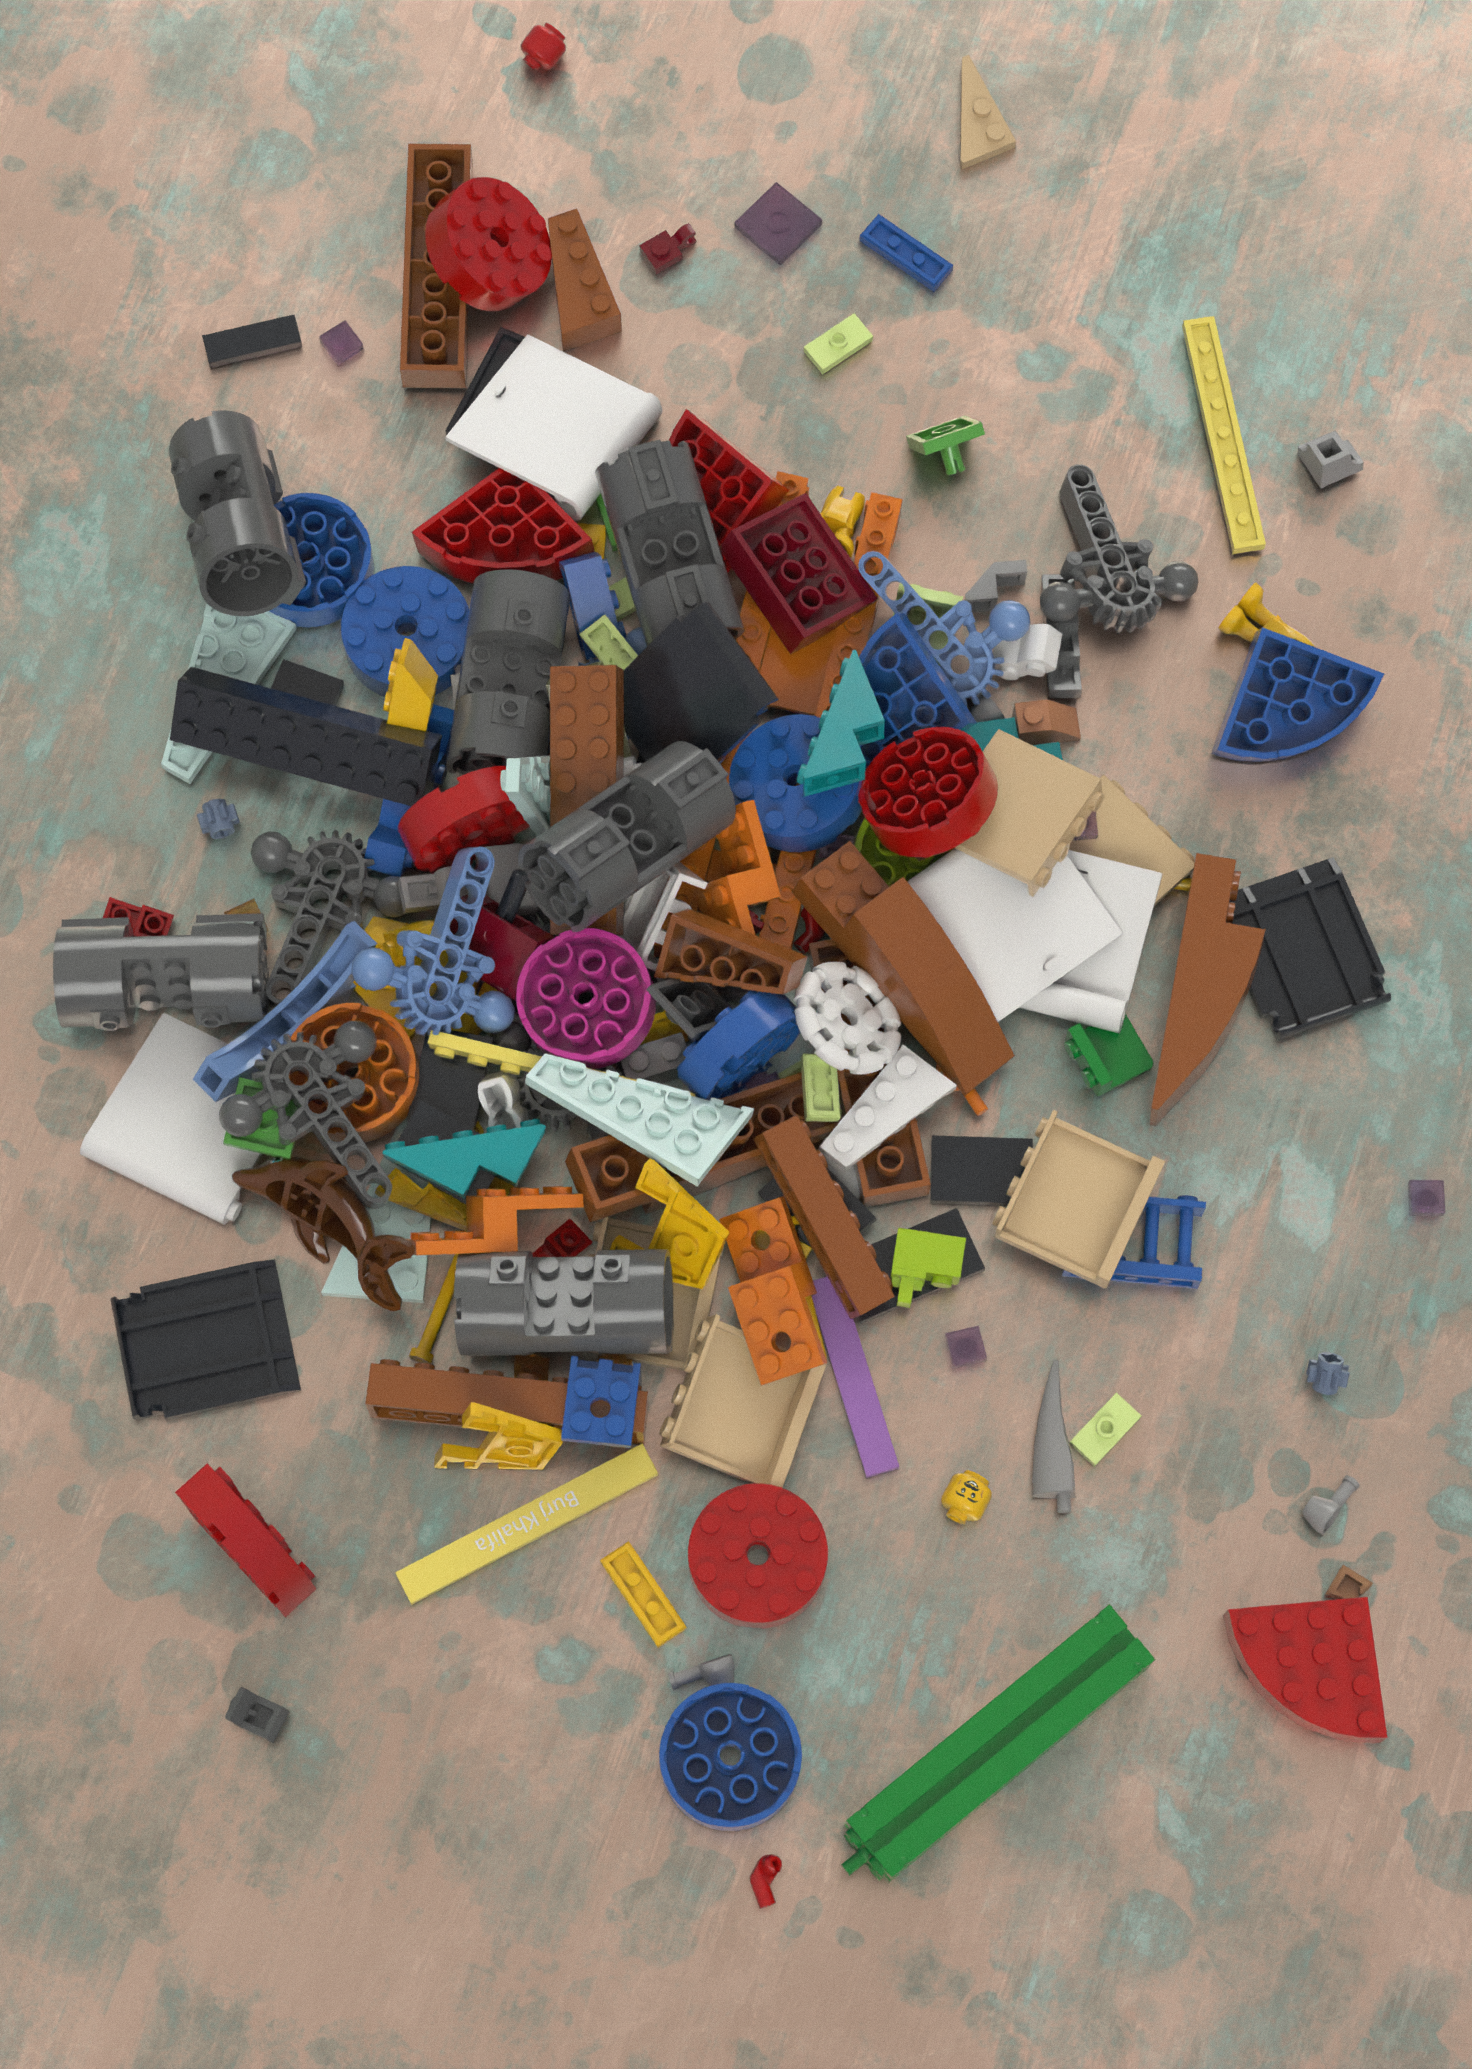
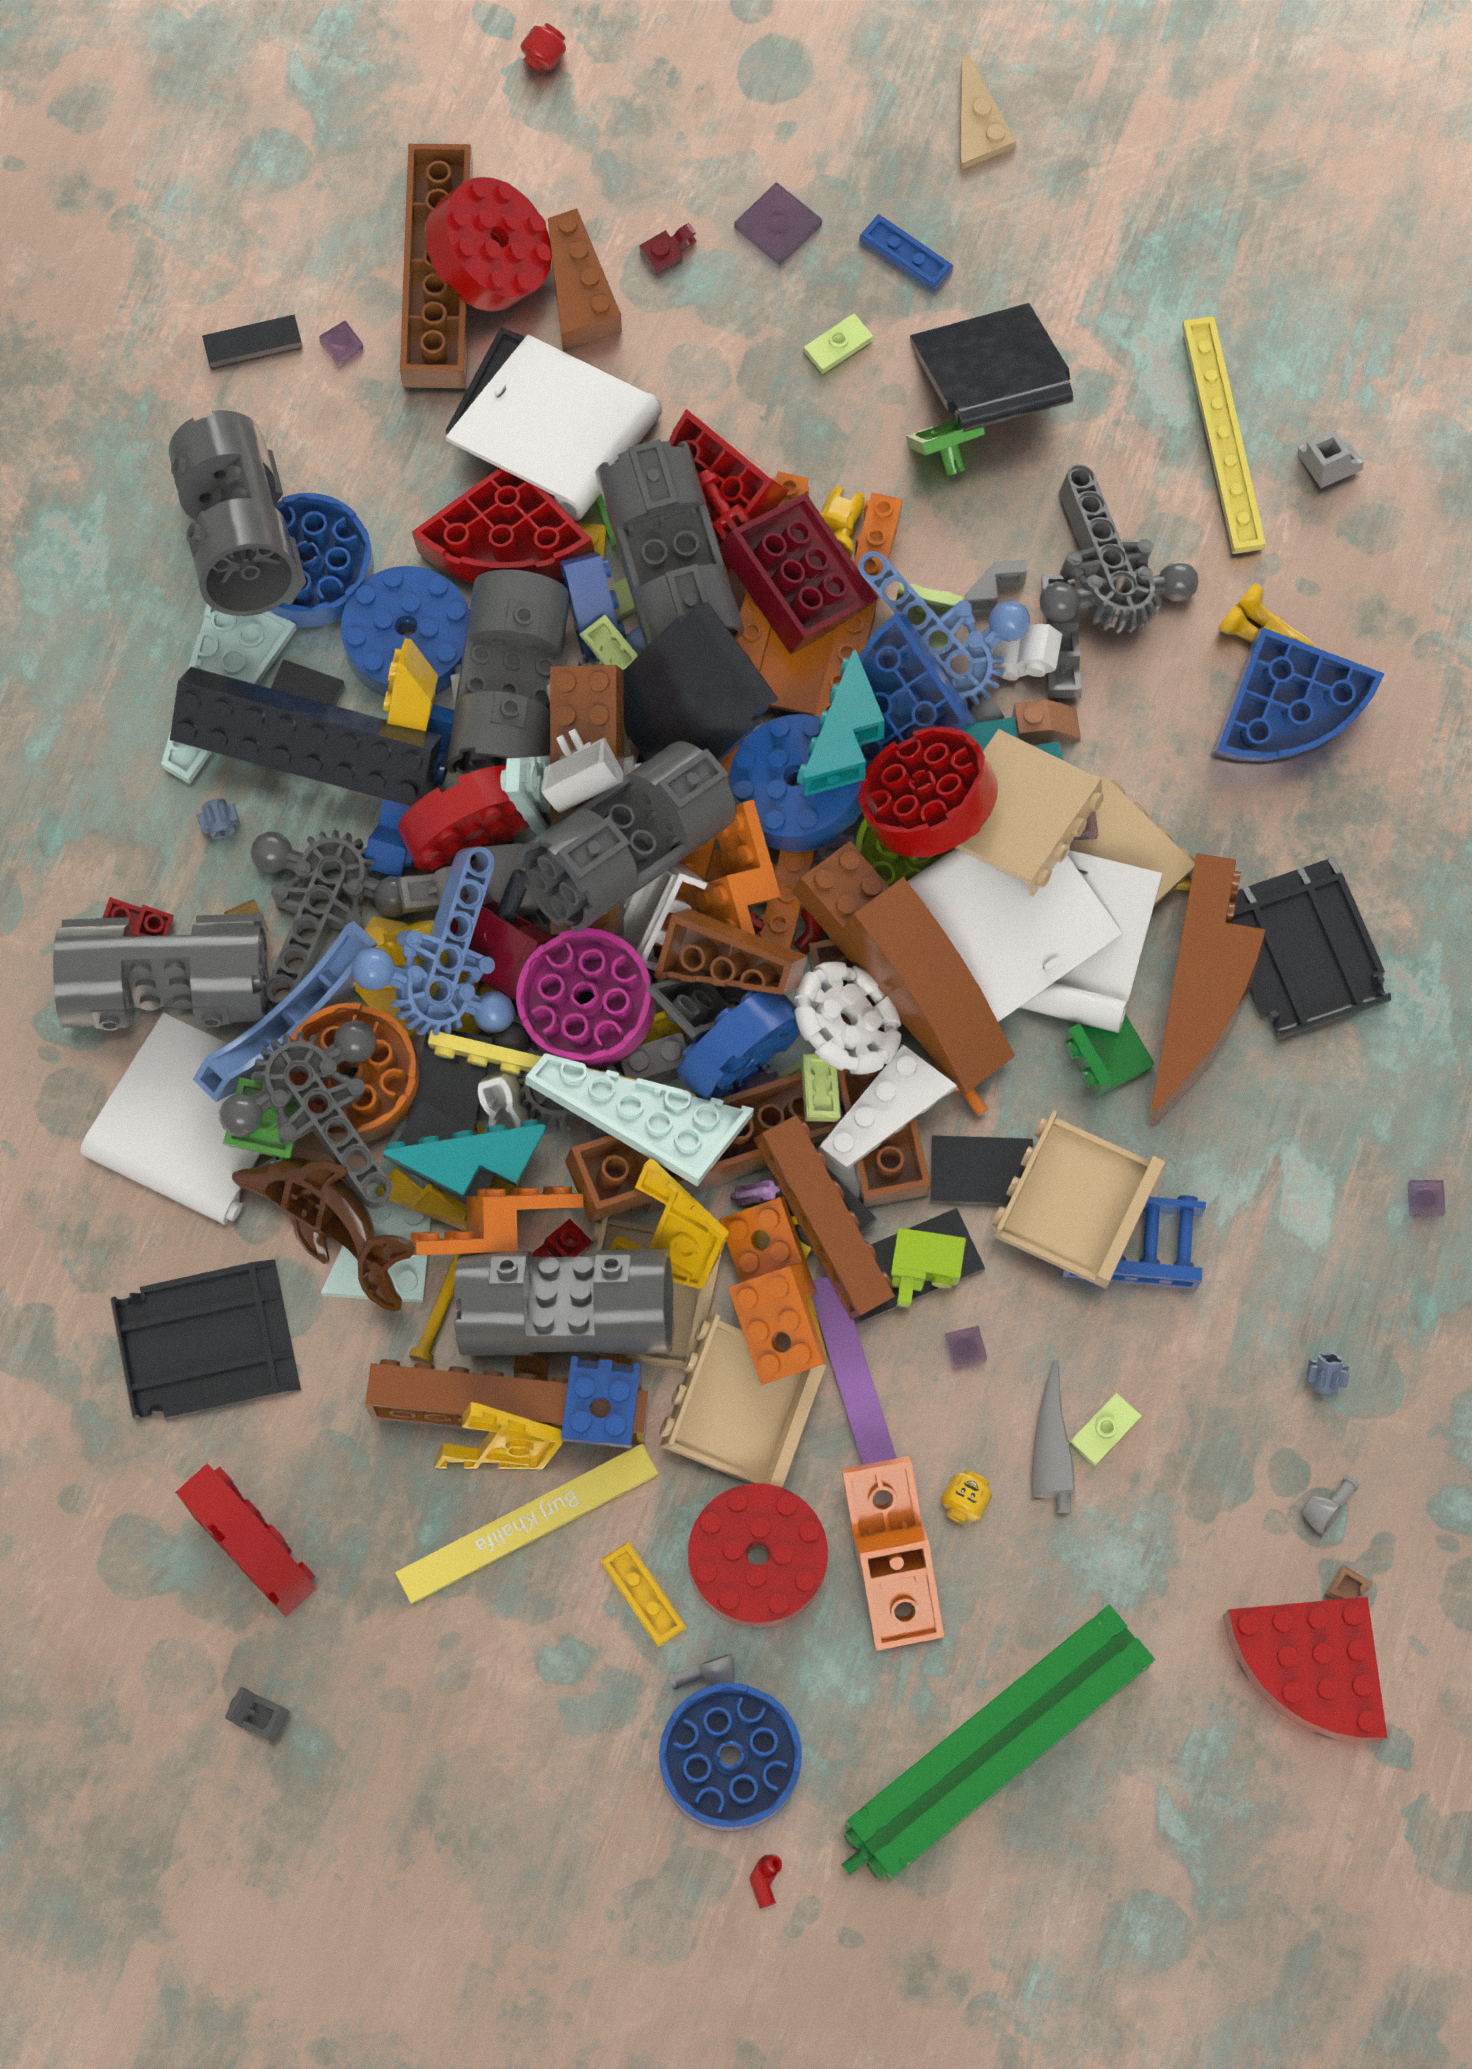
none -> white piece [541,729,623,813]
none -> red hinge [698,469,751,540]
none -> lavender axle [730,1180,780,1206]
none -> orange bracket [841,1456,945,1651]
none -> black piece [910,303,1073,432]

